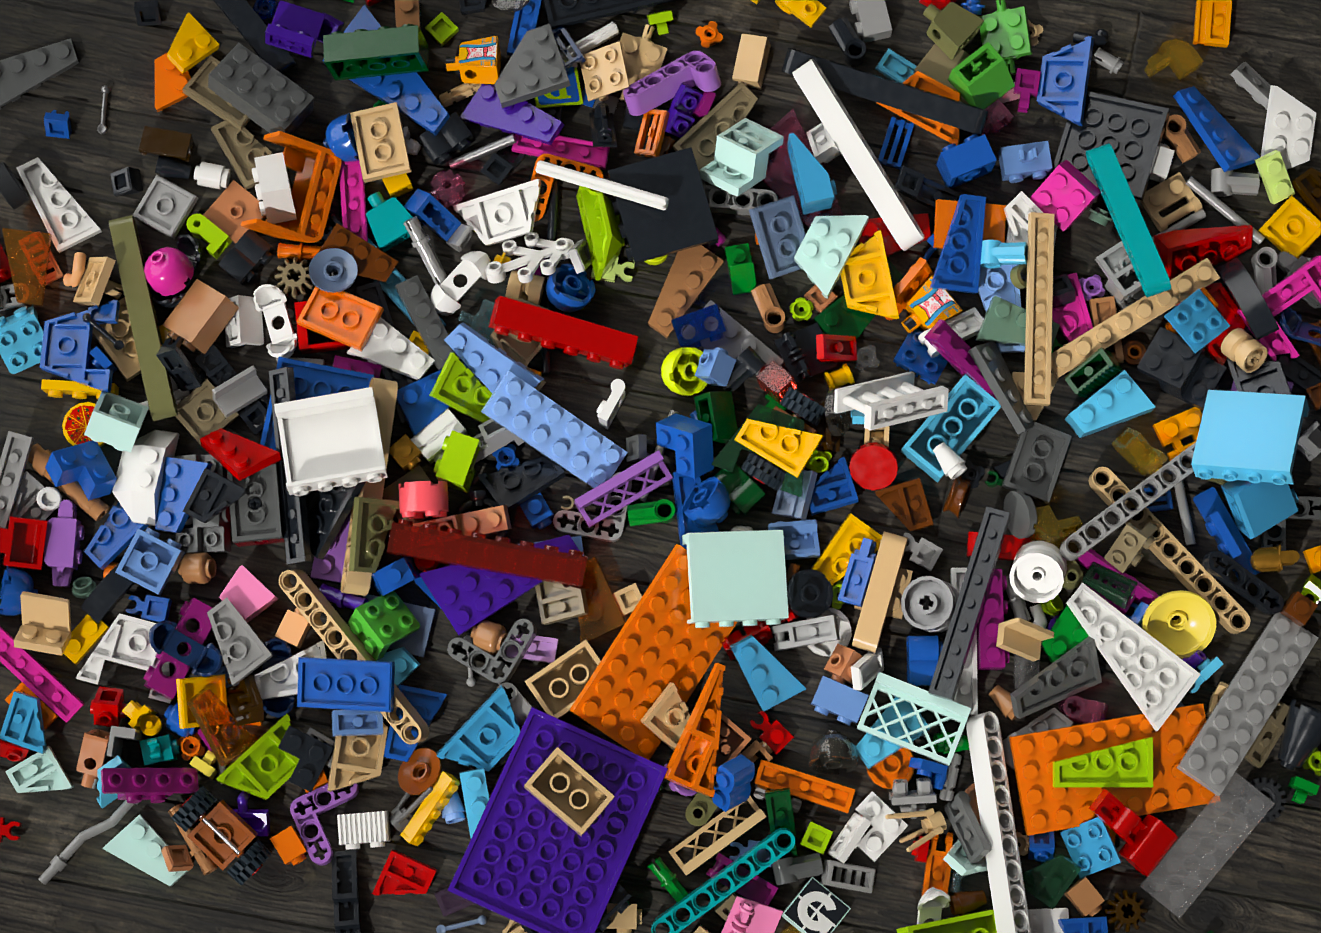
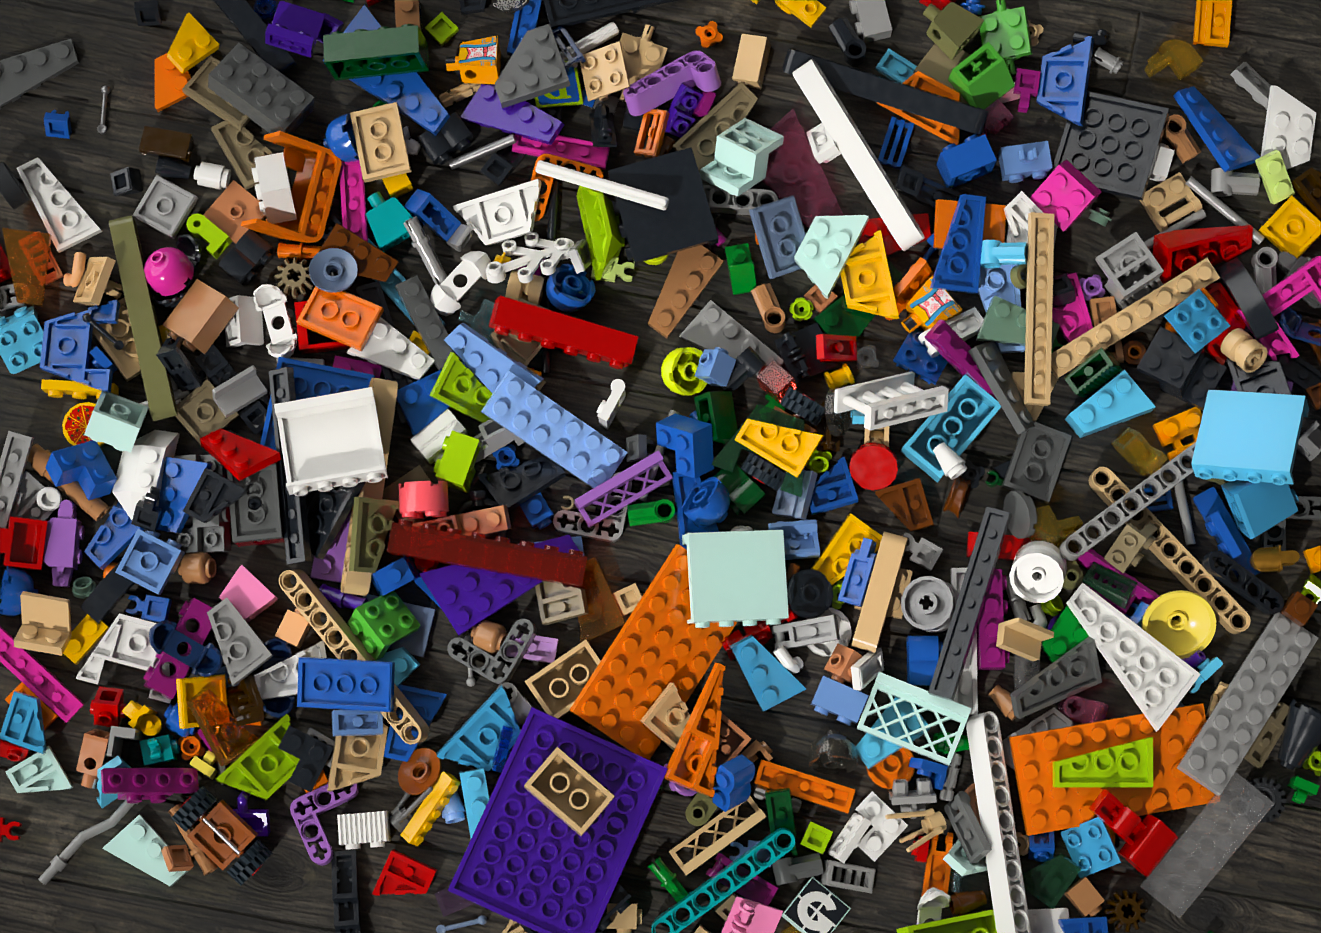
orange brick [270,826,308,866] -> none
pearl gold brick [389,434,424,472] -> none
clear pink brick [430,169,466,208] -> none
lime tile [647,10,673,35] -> none
clear blue brick [671,303,728,348] -> none
red plate [750,711,794,755] -> none
dark azure slope [787,133,837,215] -> none
teal beam [1086,143,1171,298] -> none
none -> black plate [131,486,162,532]
none -> clear blue plate [492,725,513,773]
none -> white arm [773,645,804,674]

